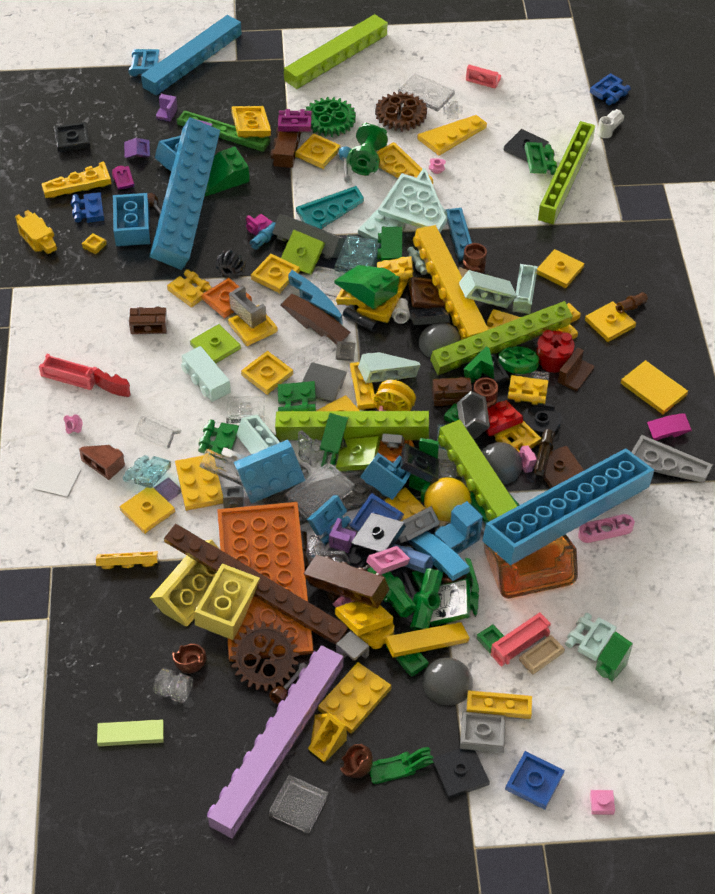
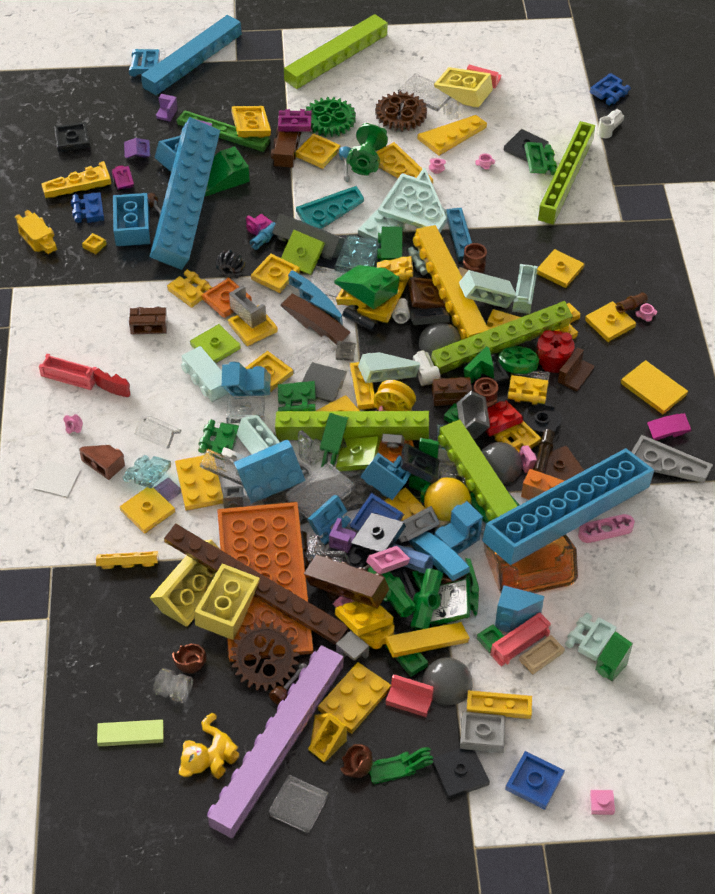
none -> yellow animal [179,713,239,779]
none -> dark azure brick [221,361,271,398]
none -> coral panel [386,675,434,717]
none -> white piece [413,350,441,386]
none -> light yellow slope [434,67,493,107]
none -> bright pink plate [475,153,495,170]
none -> dark azure slope [495,585,544,632]
none -> orange brick [521,469,564,500]
none -> bright pink plate [636,304,657,322]

